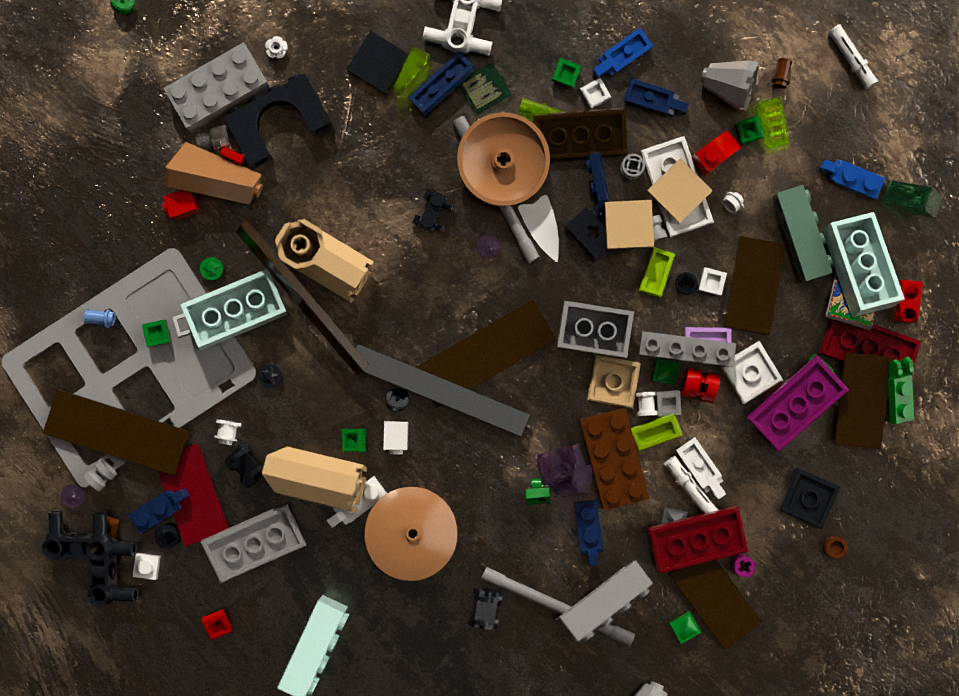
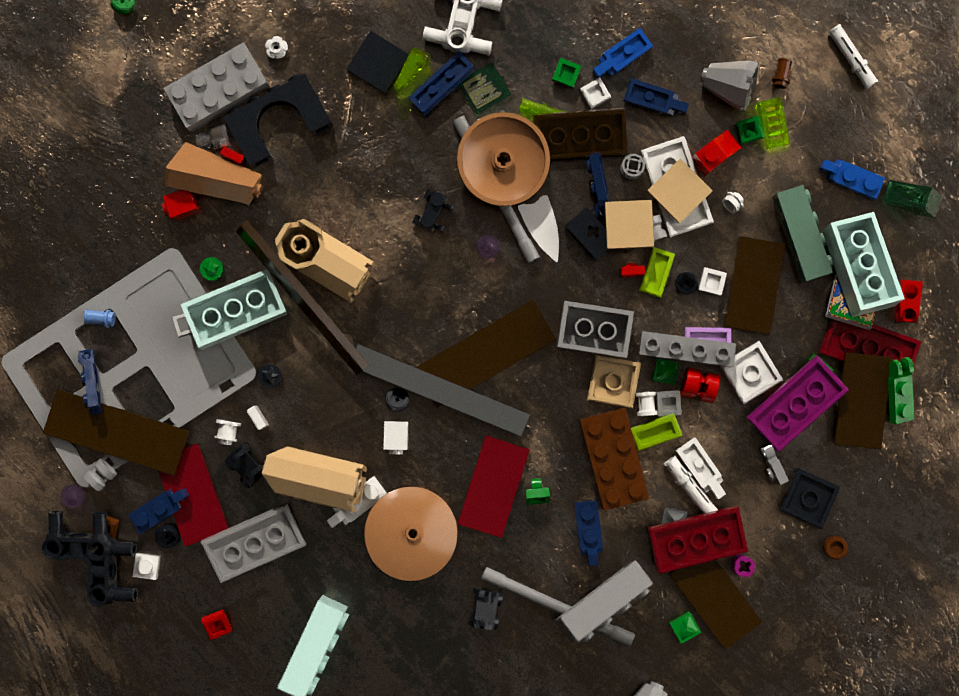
green plate [142,319,171,347] -> none
green tile [342,429,366,452] -> none
clear purple brick [534,443,593,497] -> none
none -> dark blue hinge [78,349,102,415]
none -> white tile [247,406,269,430]
none -> dark red tile [458,435,530,538]
none -> red tile [619,263,645,278]
none -> light grey plate [760,445,789,485]

